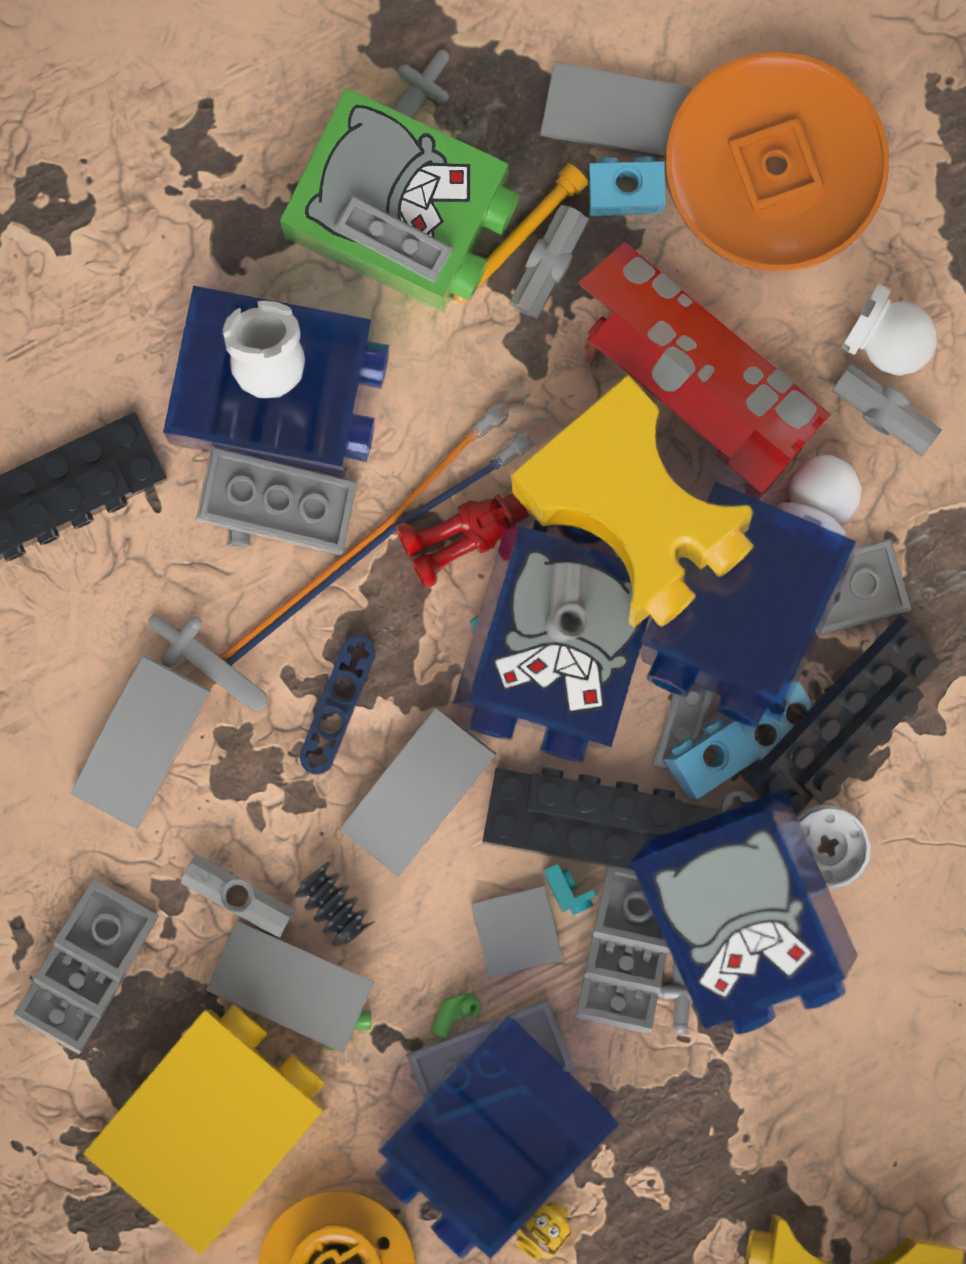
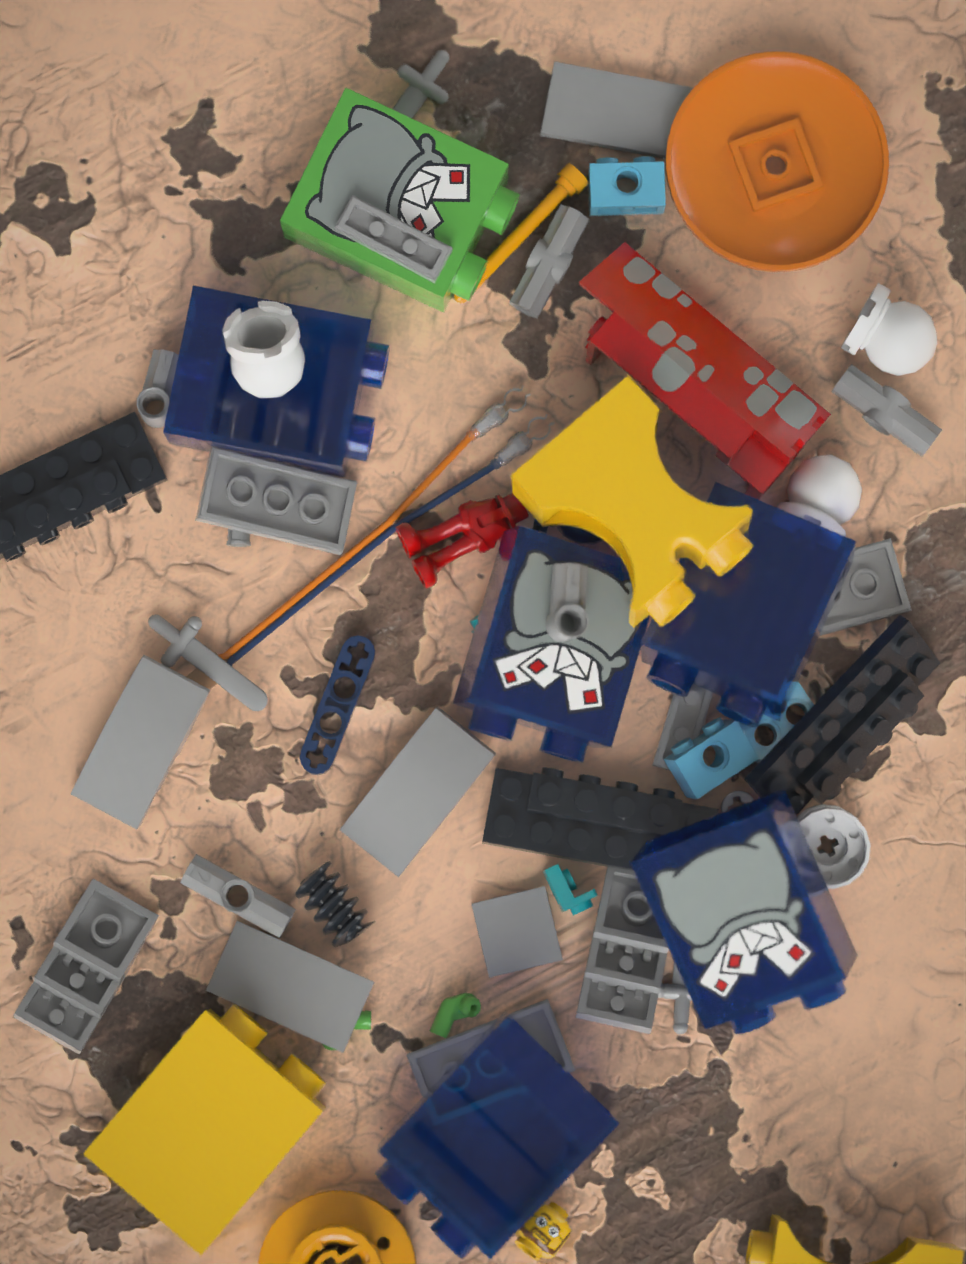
none -> light grey piece [136,349,186,428]

